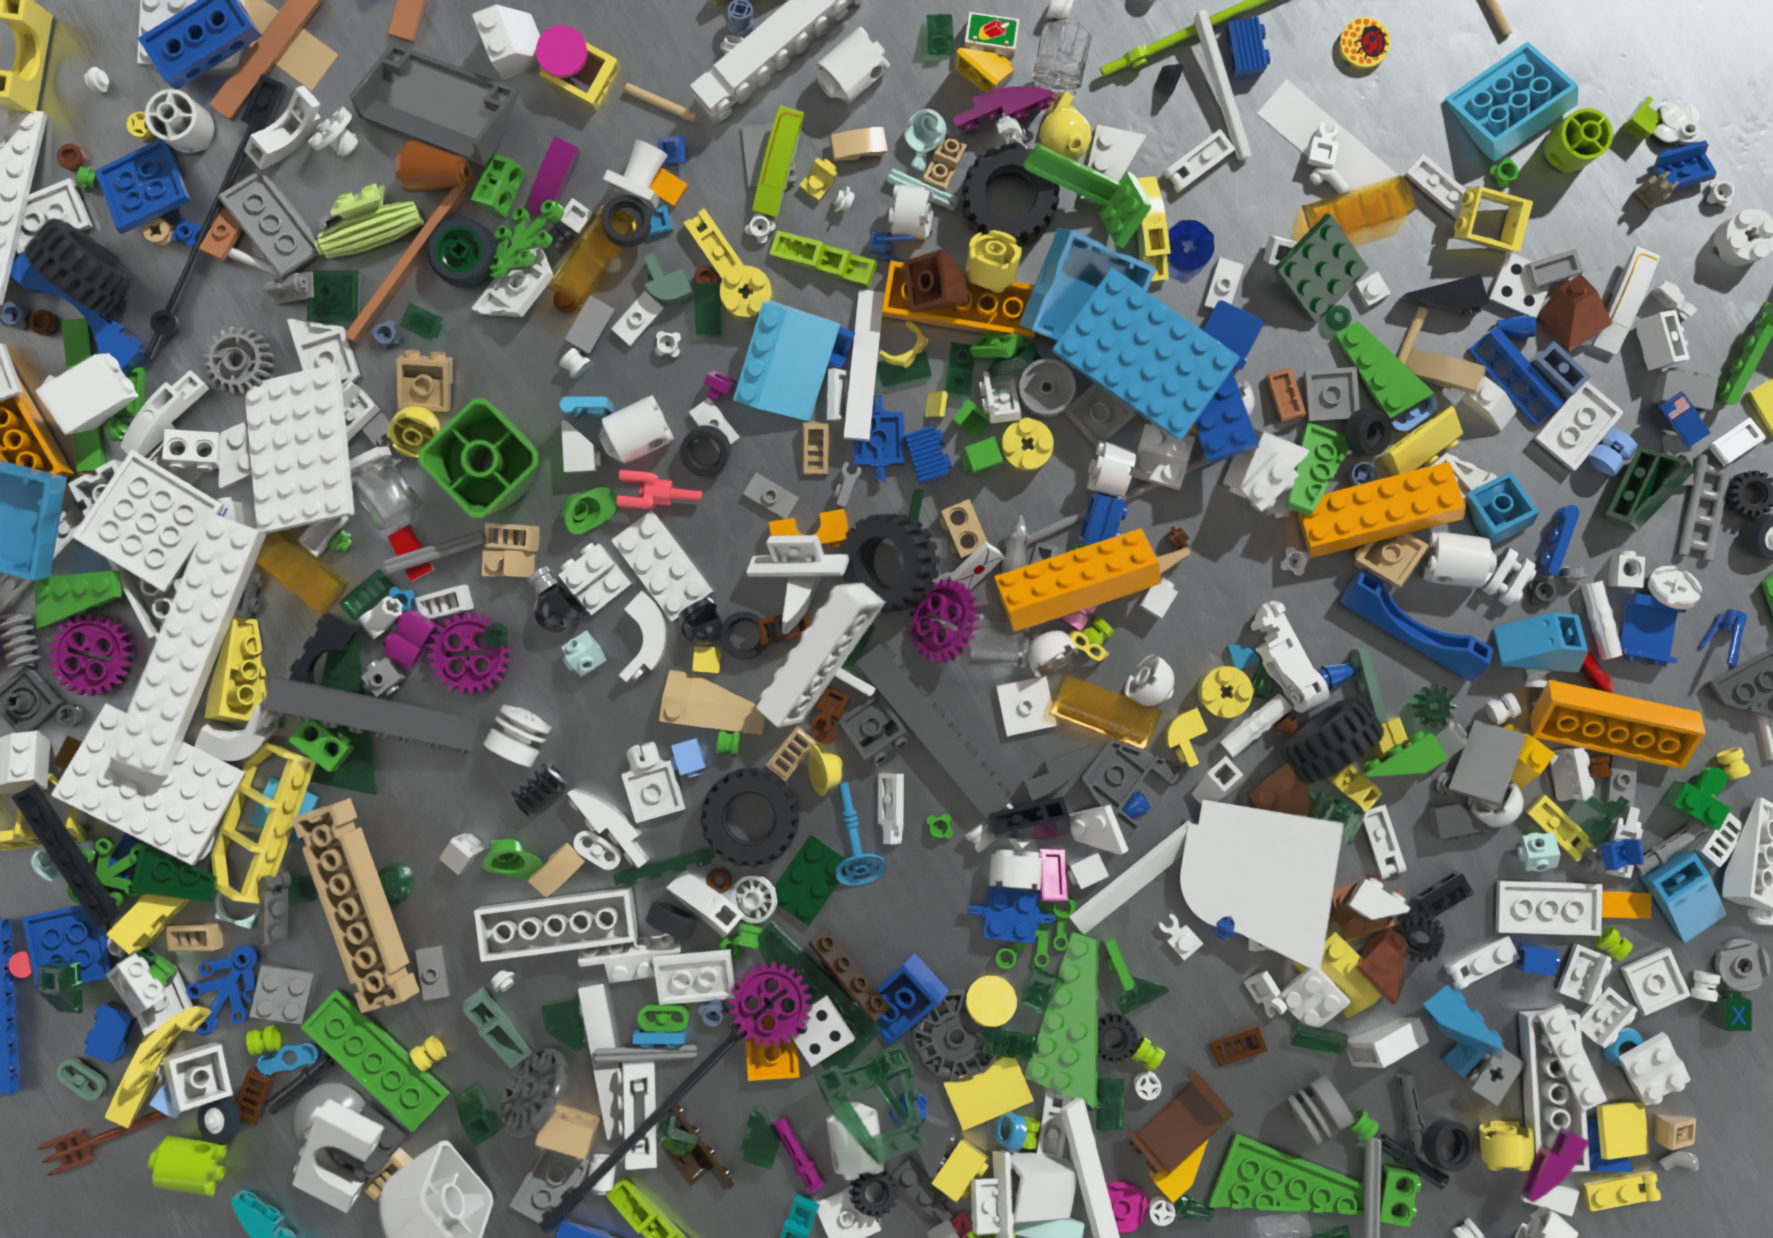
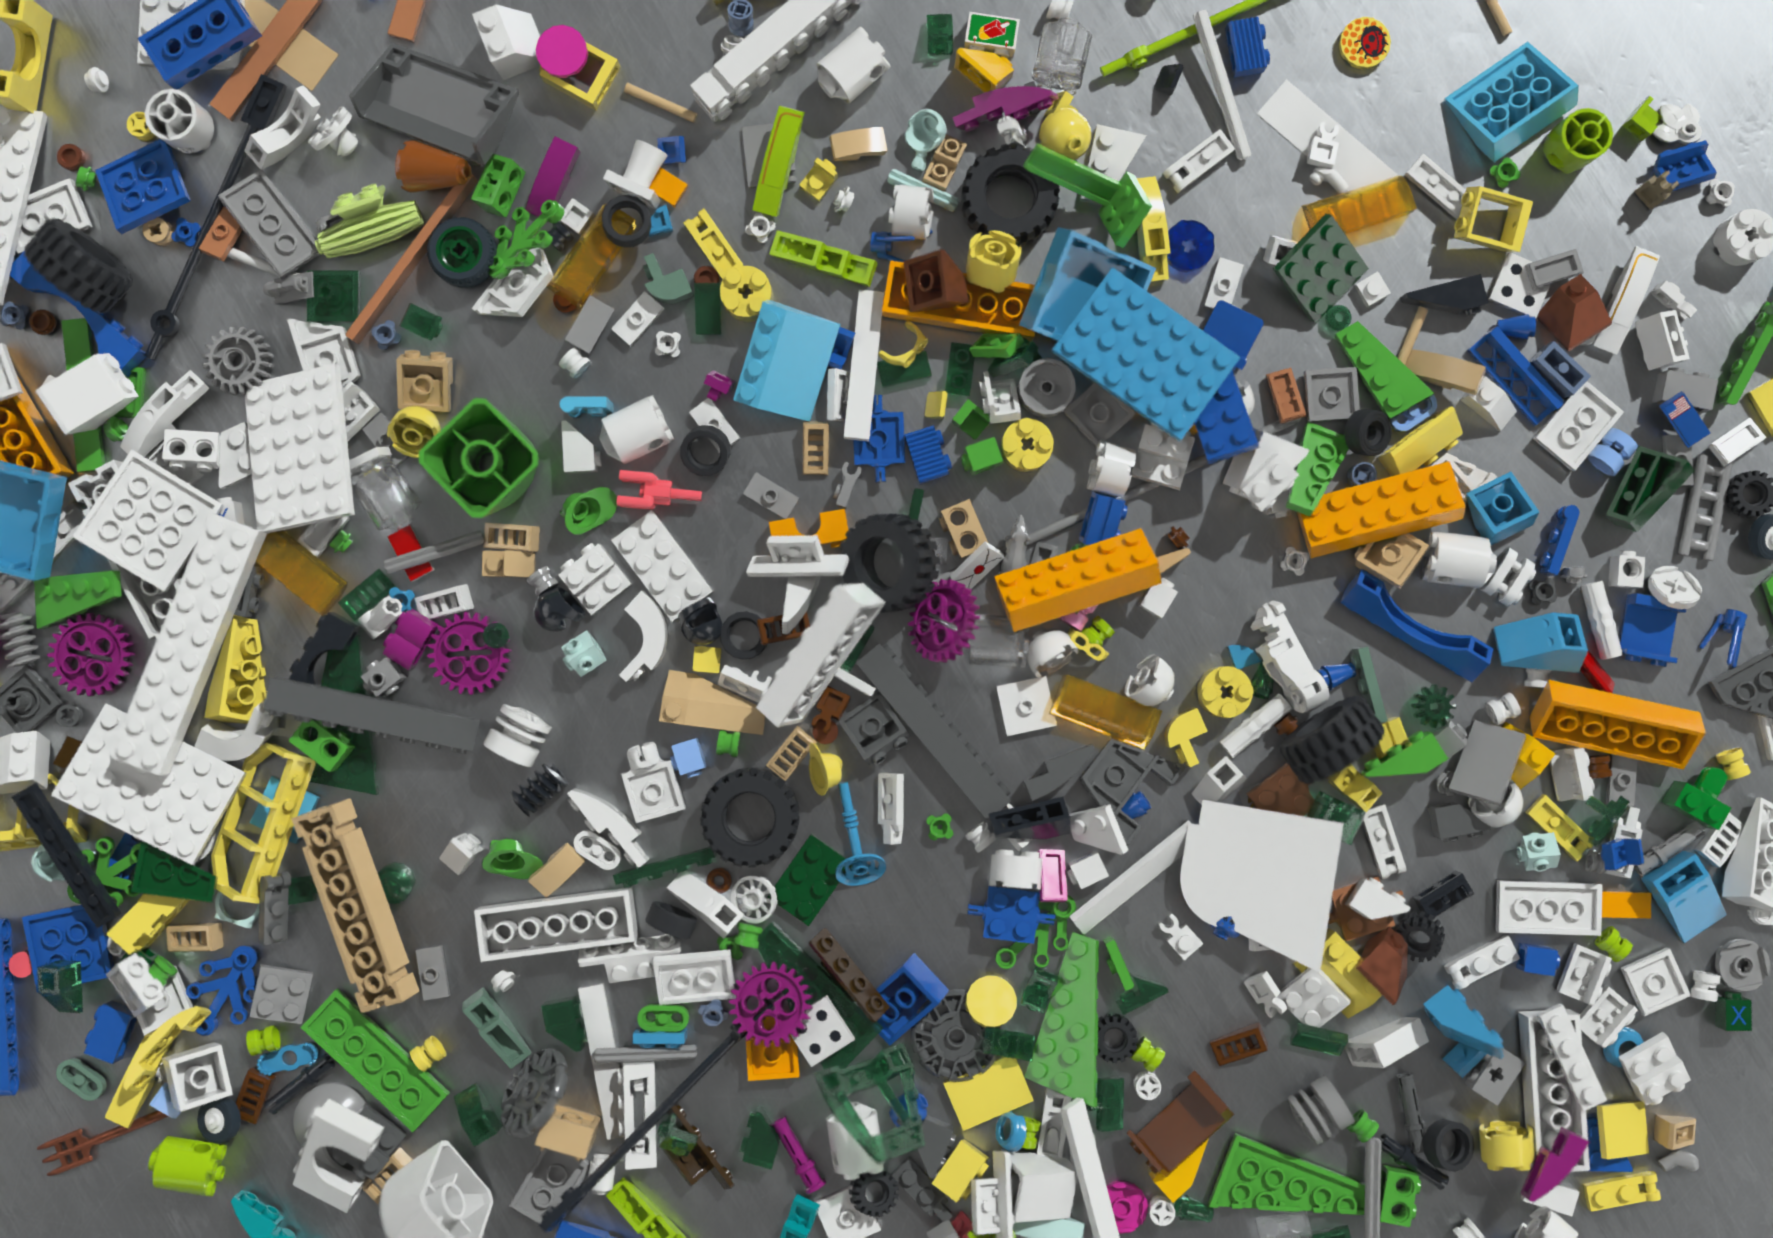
none -> white plate [717,665,772,703]

